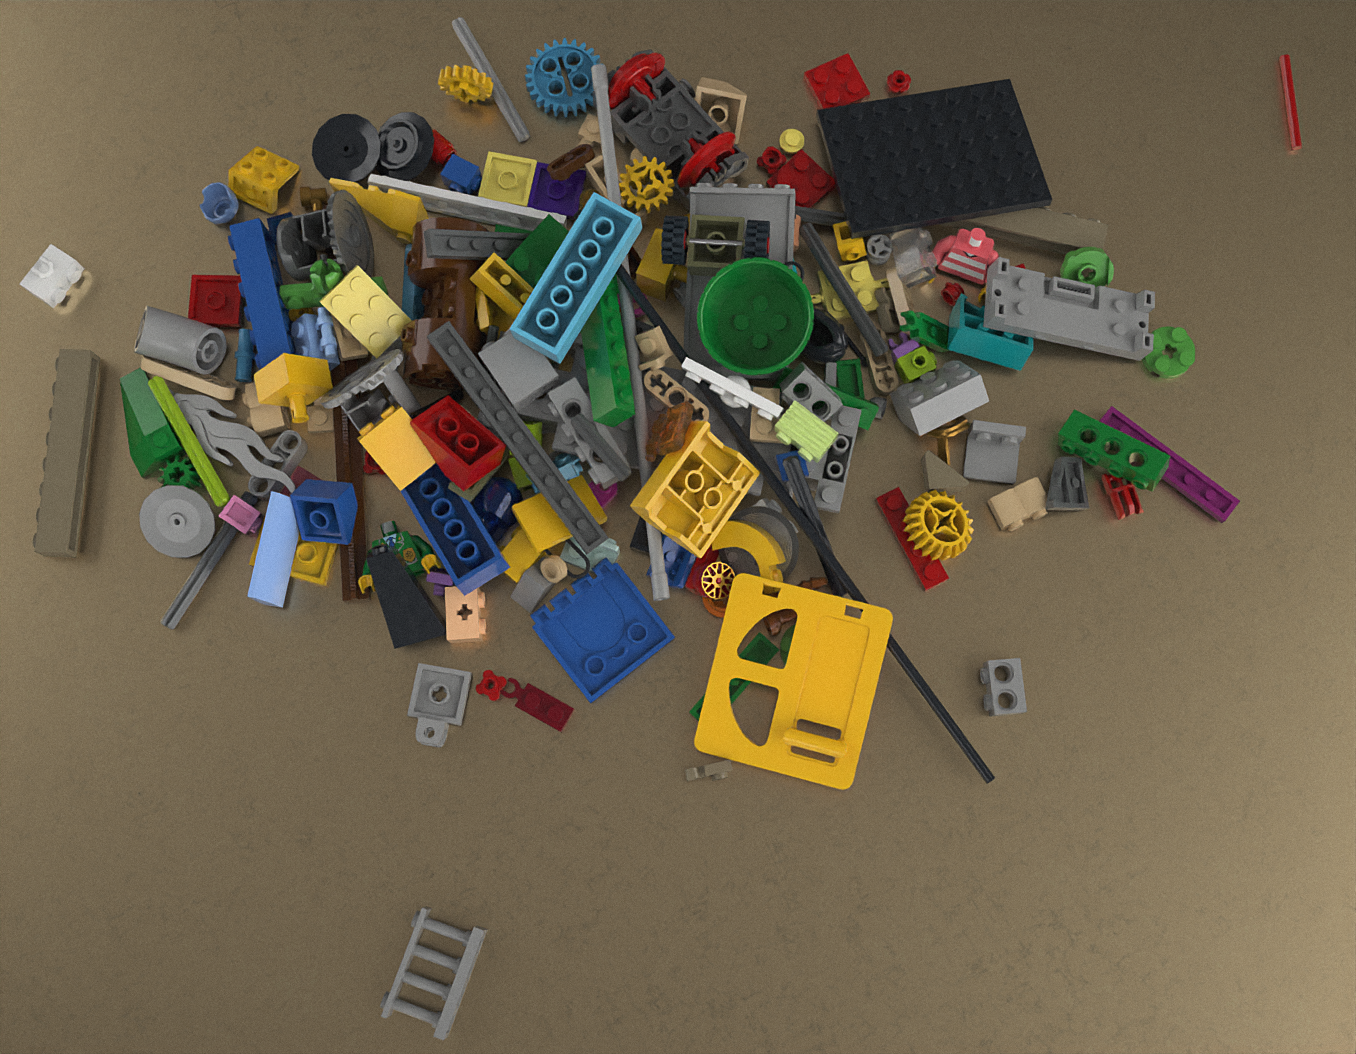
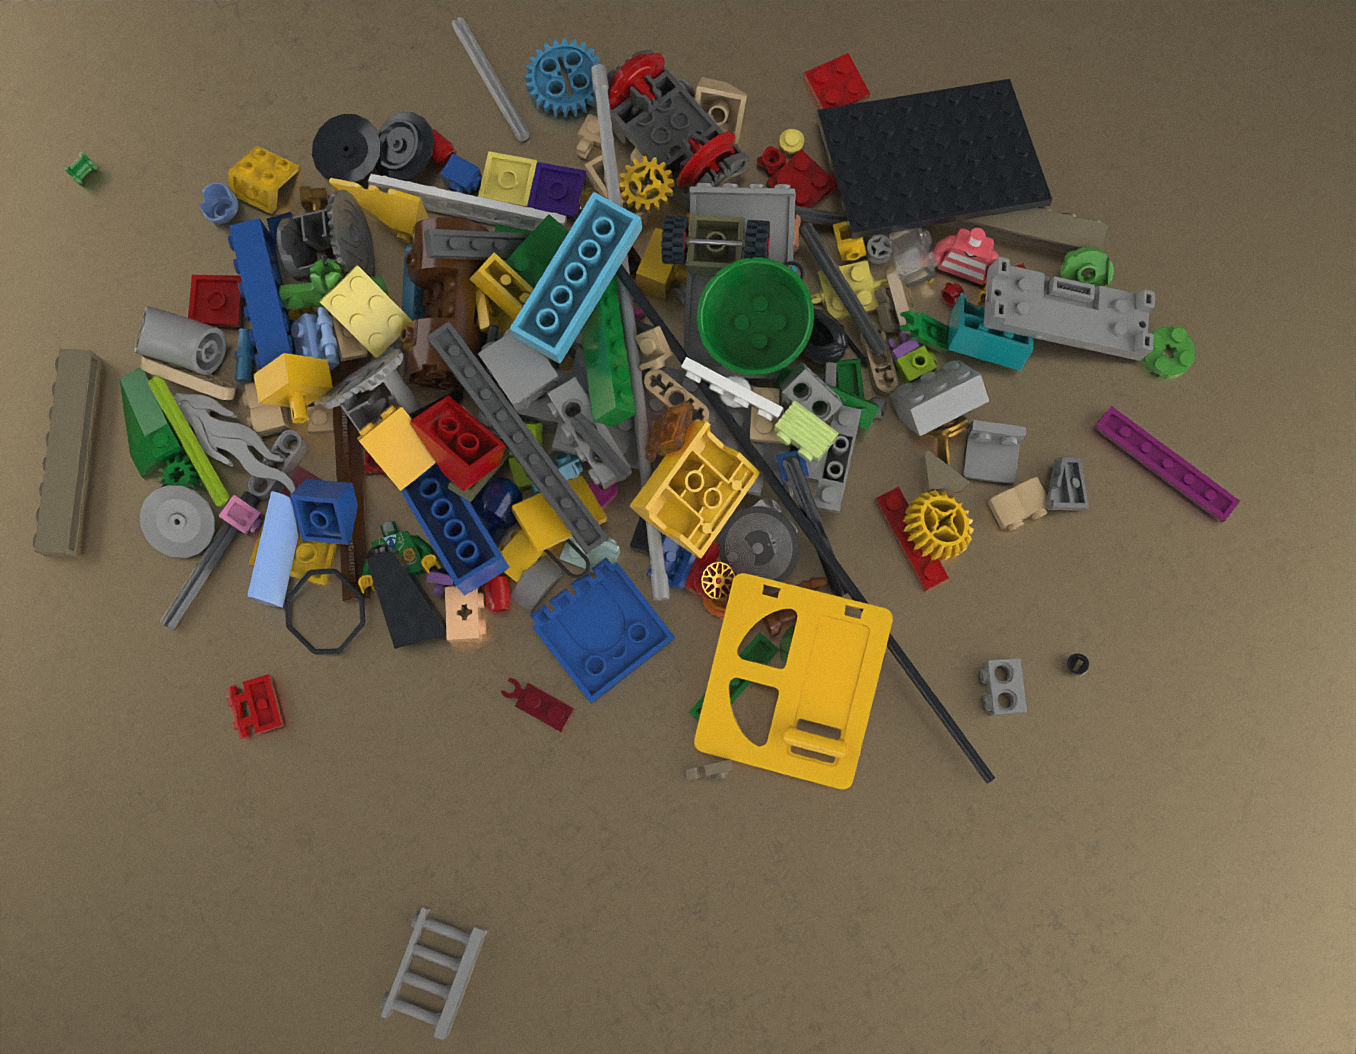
white brick [20,244,85,308] -> none
light grey plate [407,663,472,748] -> none
yellow gear [438,65,493,102] -> none
red plate [476,670,507,701] -> none
tan tile [540,555,567,583] -> none
reddish brown plate [547,144,595,181] -> none
yellow arch [711,520,786,594] -> none
red plate [887,70,911,95] -> none
green brick [1058,409,1170,492] -> none
red arm [1101,473,1144,520] -> none
red bar [1279,54,1302,151] -> none
none -> green bush [63,151,99,185]
none -> red plate [226,674,284,740]
none -> black piece [285,569,366,654]
none -> red brick [483,573,512,613]
none -> black hinge [1067,653,1089,676]

